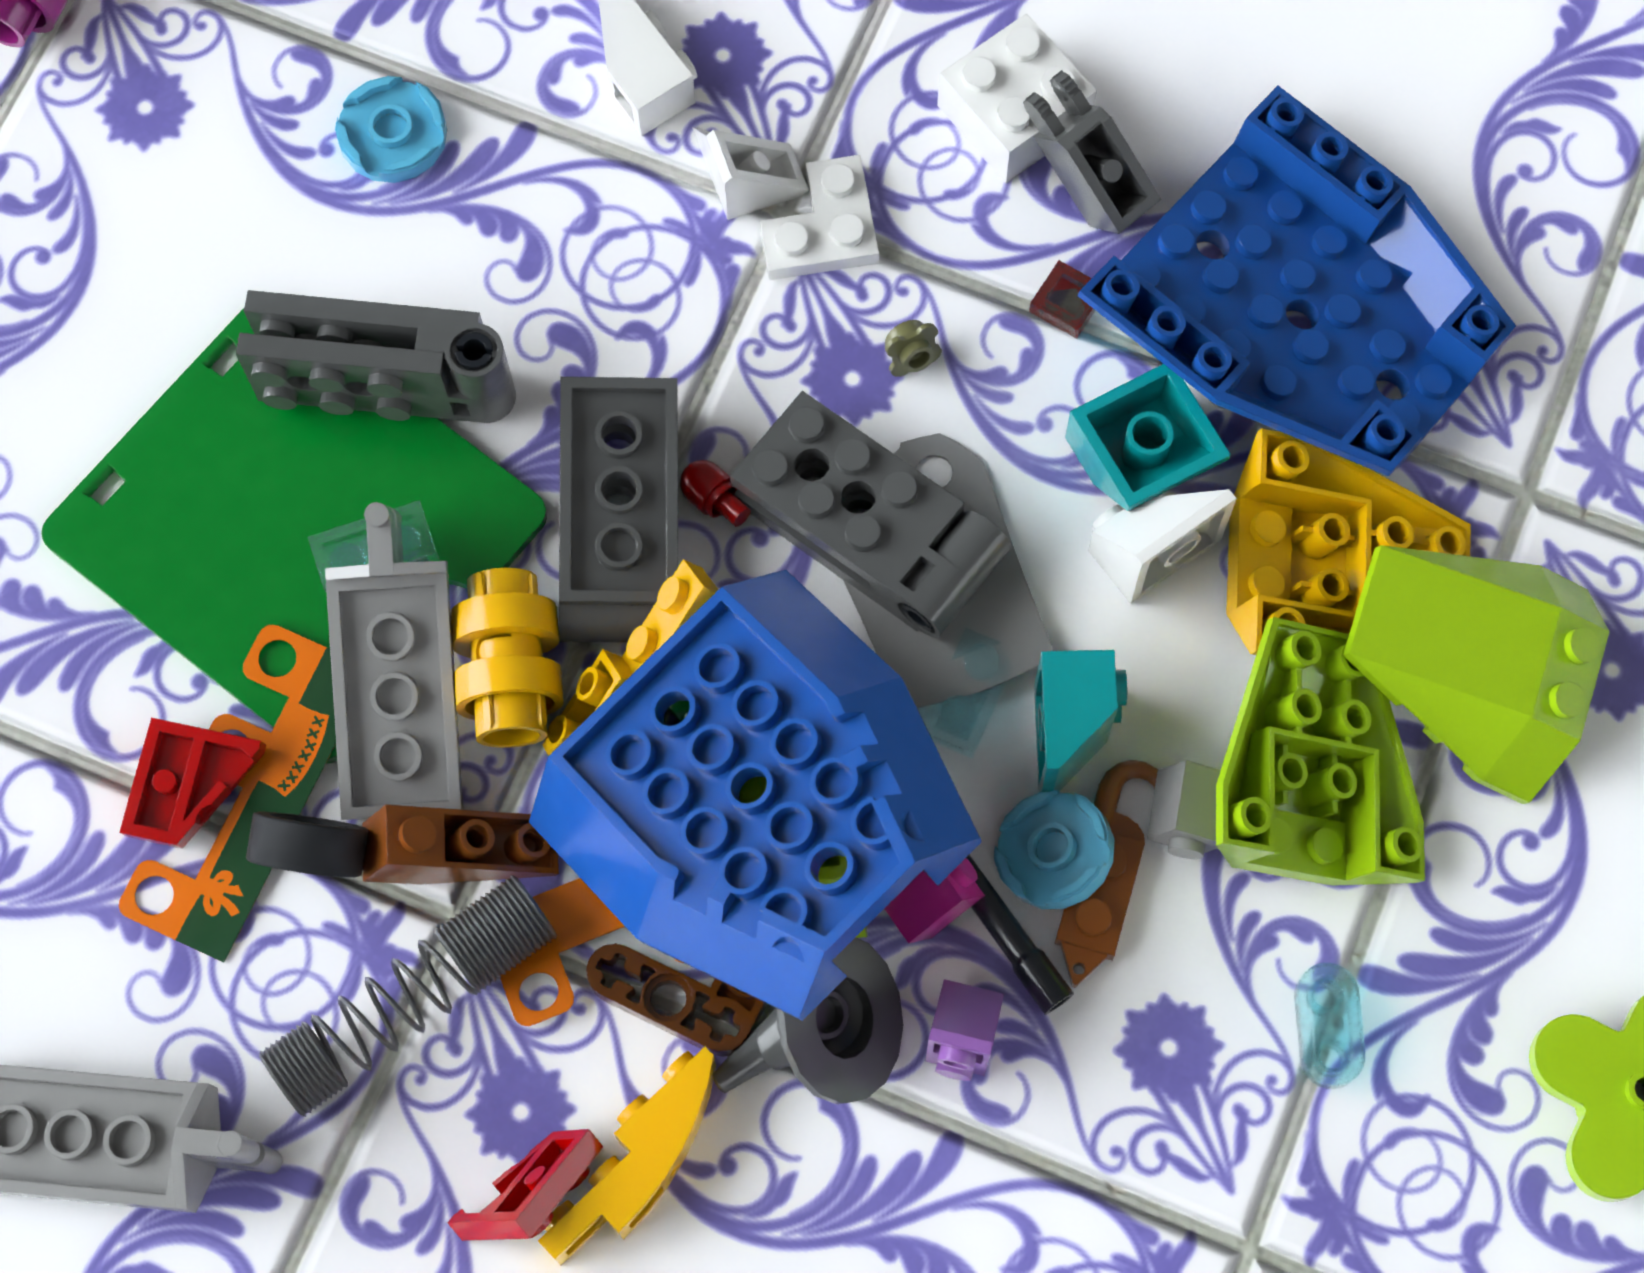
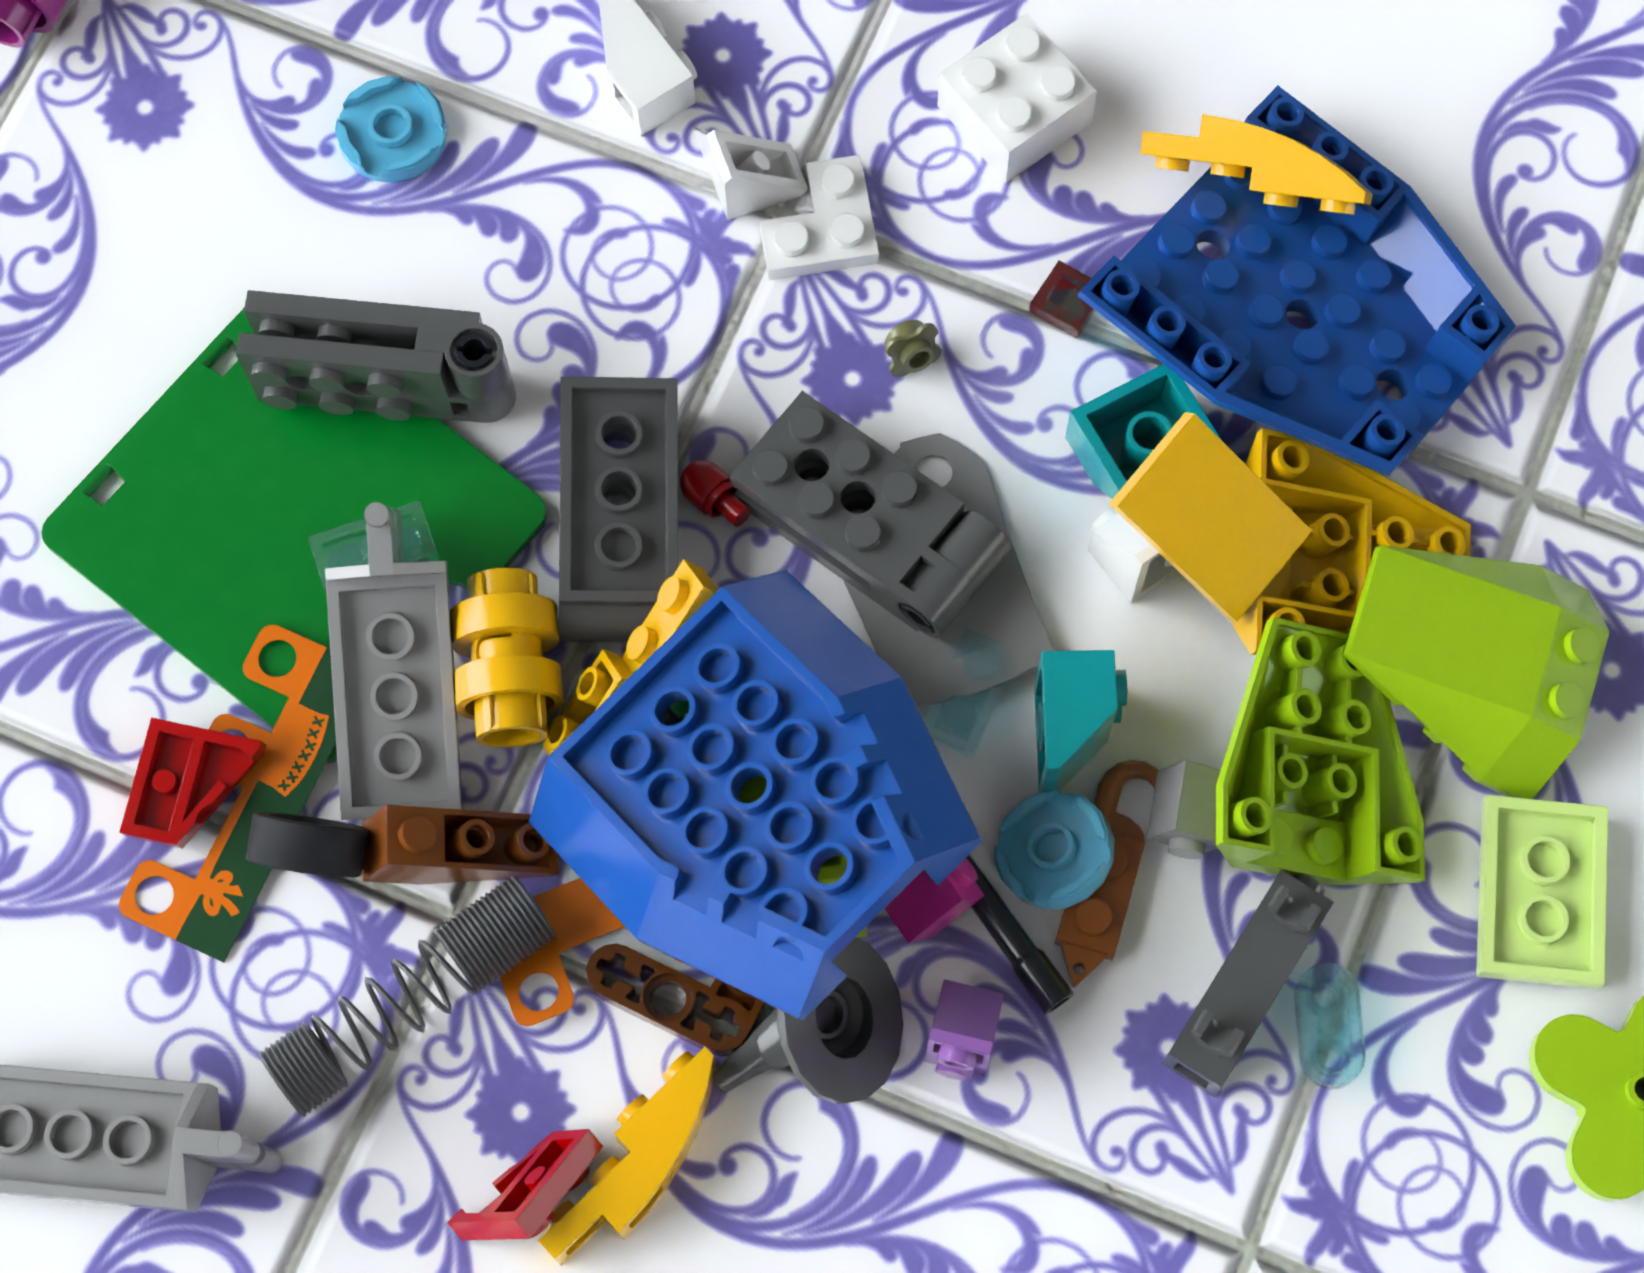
dark grey hinge [1023,70,1162,234] -> none
none -> yellow tile [1109,412,1312,622]
none -> yellow slope [1140,114,1372,215]
none -> dark grey brick [1162,870,1334,1097]
none -> yellowish green plate [1476,795,1608,989]

